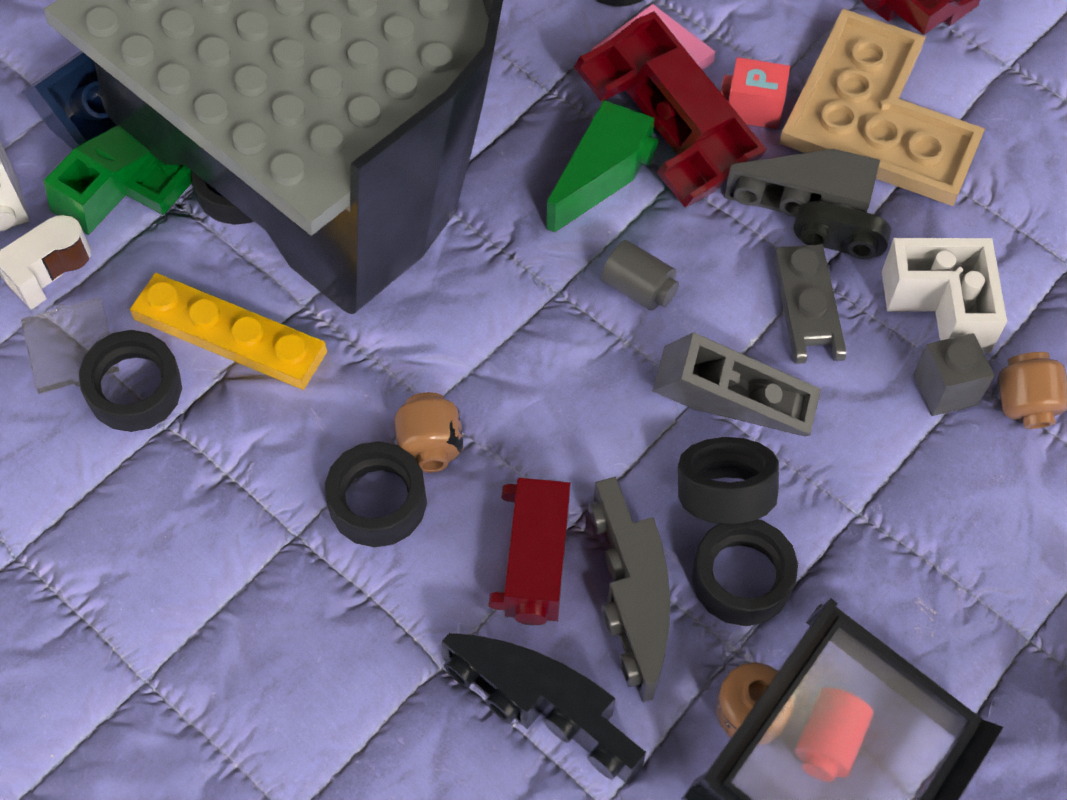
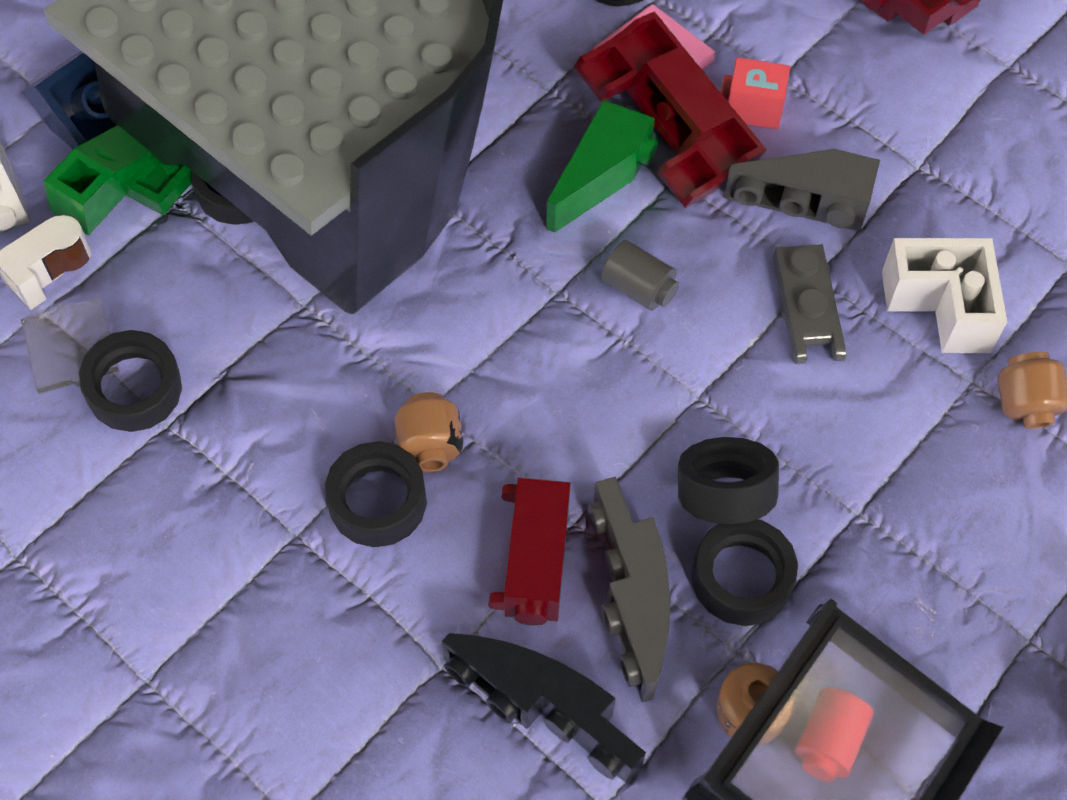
yellow plate [130,272,327,390] -> none
dark grey slope [652,332,821,437] -> none
tan plate [779,9,985,206] -> none
pearl dark grey plate [793,202,891,259] -> none
dark grey brick [913,333,994,416] -> none

